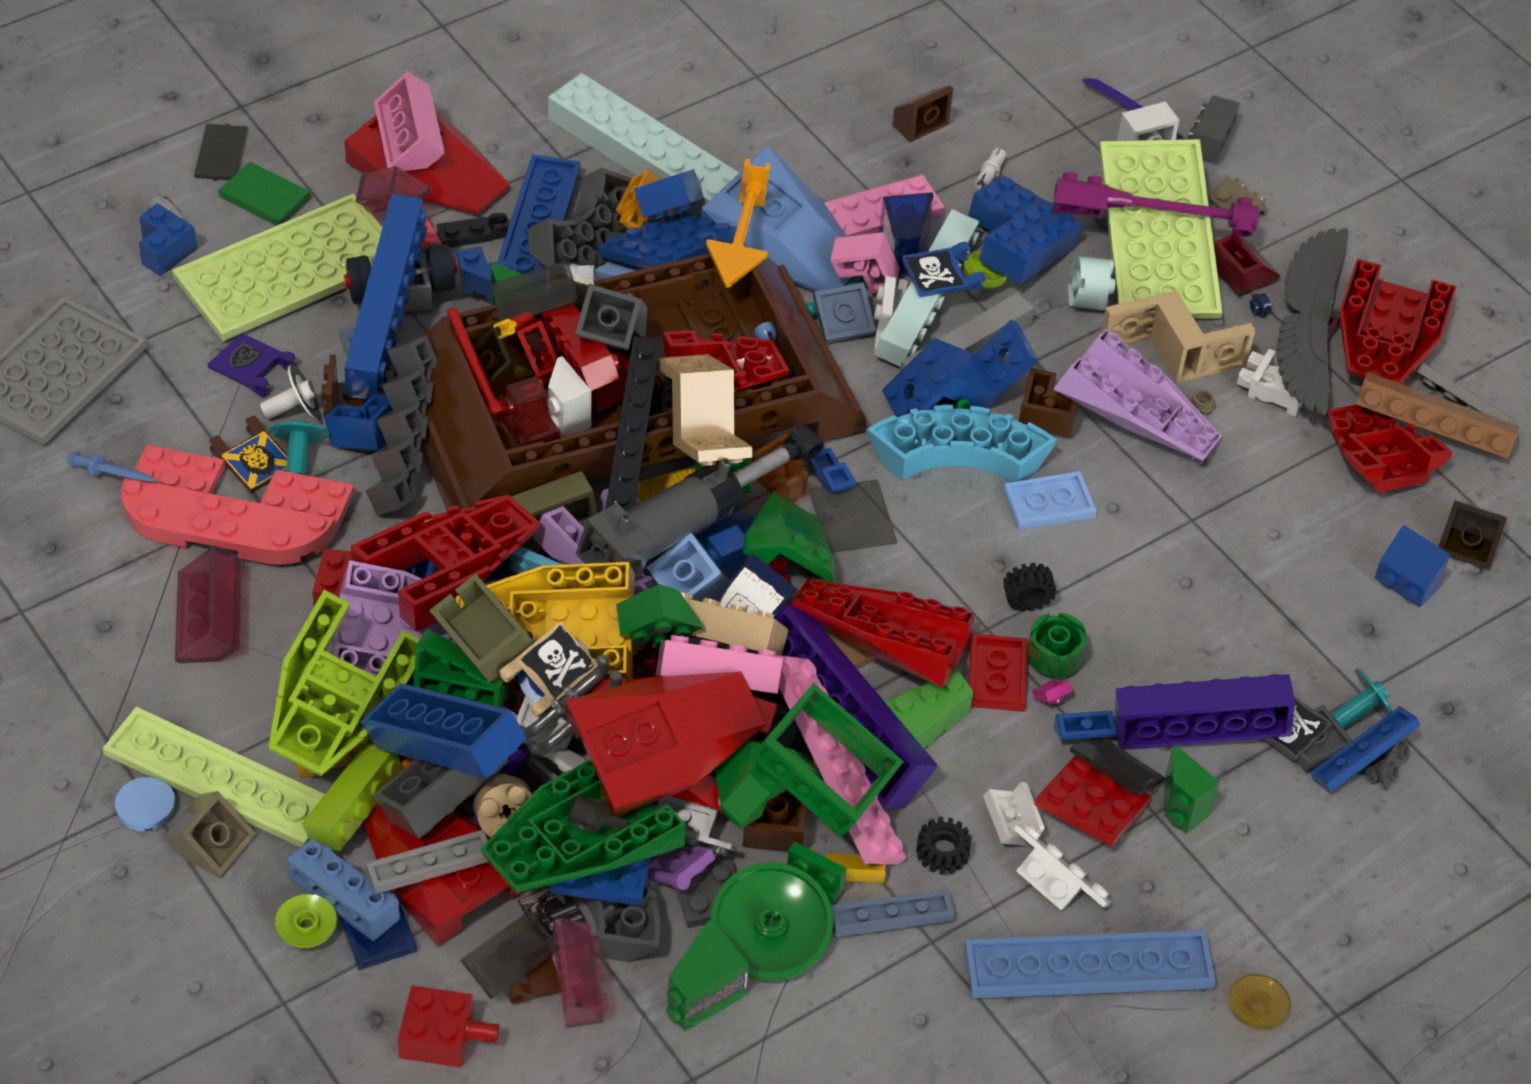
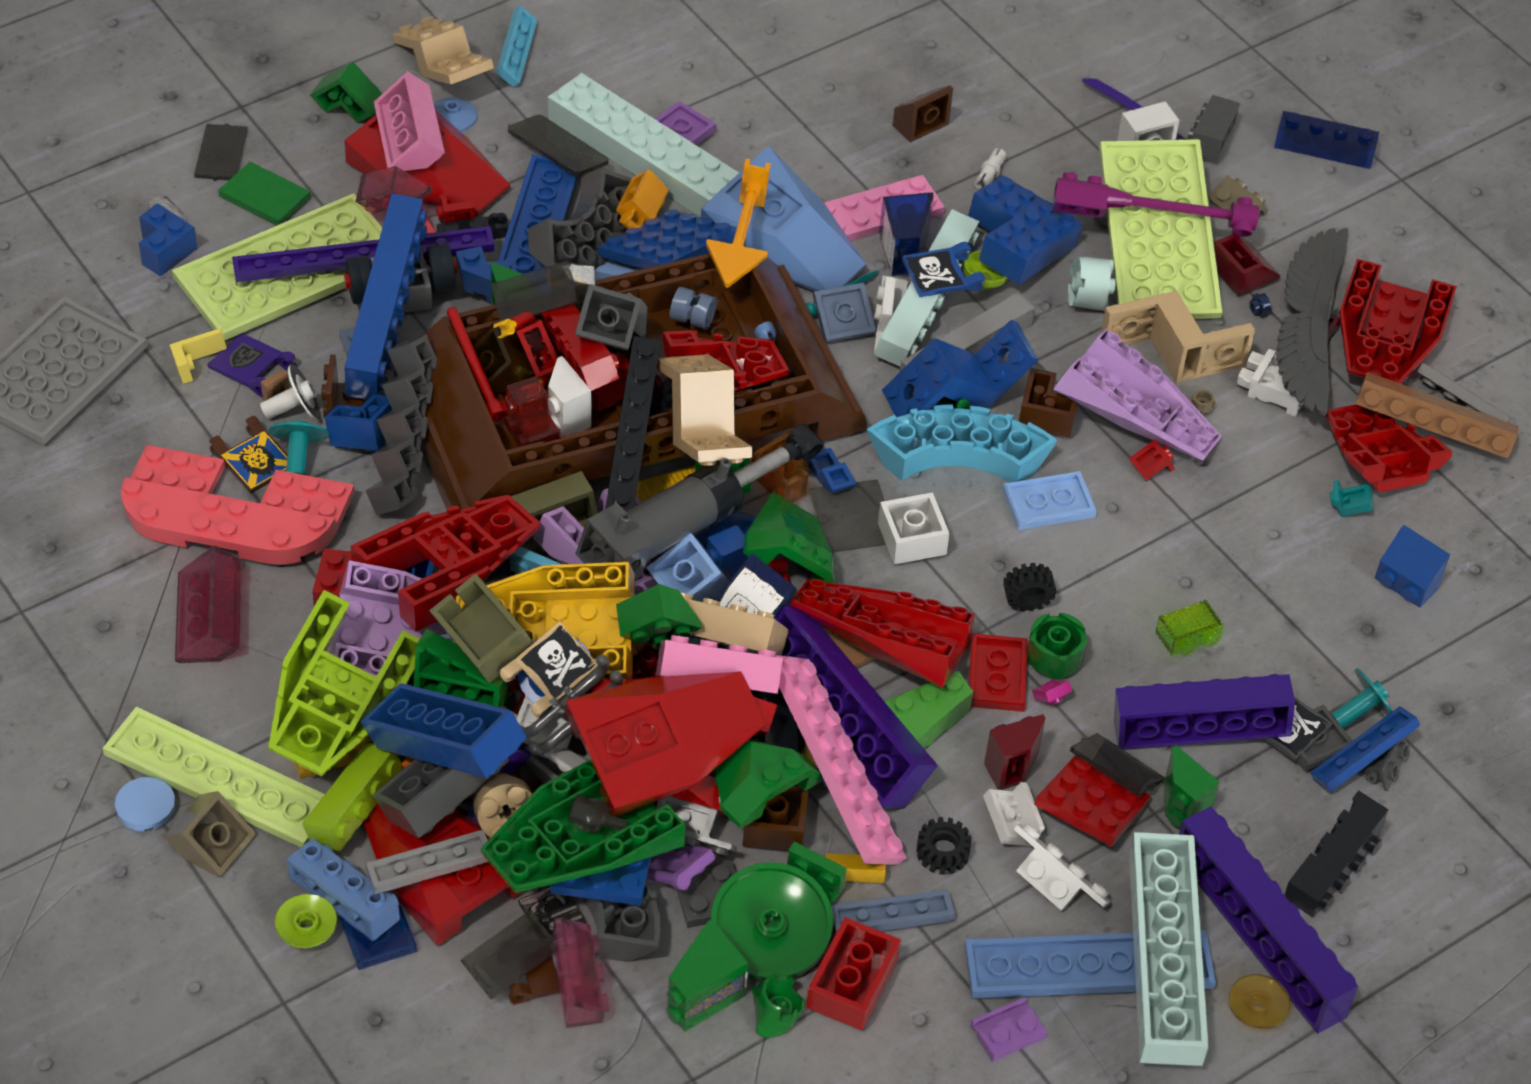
medium blue sword [68,451,156,482] -> none
red brick [398,985,500,1068] -> none
blue brick [634,169,704,220] -> none
green window [750,683,904,837] -> none
bright pink brick [830,232,900,293] -> none
blue slope [1054,710,1118,740] -> none
dark brown slope [1438,500,1508,570] -> none
none -> light yellow bracket [170,329,227,384]
none -> dark purple plate [232,226,495,282]
none -> medium nougat tile [261,369,290,401]
none -> green brick [310,61,383,123]
none -> tan bracket [391,16,494,85]
none -> medium blue dish [434,97,477,132]
none -> red bracket [436,195,475,223]
none -> medium azure plate [496,5,537,87]
none -> clear smoke piece [508,115,609,176]
none -> medium lavender plate [655,101,716,146]
none -> sand blue wheel [670,286,717,330]
none -> green hair [751,973,806,1038]
none -> red brick [806,917,901,1031]
none -> white brick [878,492,949,564]
none -> medium lavender plate [970,997,1047,1062]
none -> dark red slope [984,714,1046,790]
none -> red bracket [1129,439,1175,481]
none -> light aqua brick [1129,832,1208,1066]
none -> clear neon green brick [1155,599,1224,656]
none -> dark purple brick [1179,806,1358,1034]
none -> clear blue slope [1274,110,1379,169]
none -> black wedge [1284,790,1389,918]
none -> teal bracket [1329,480,1373,517]

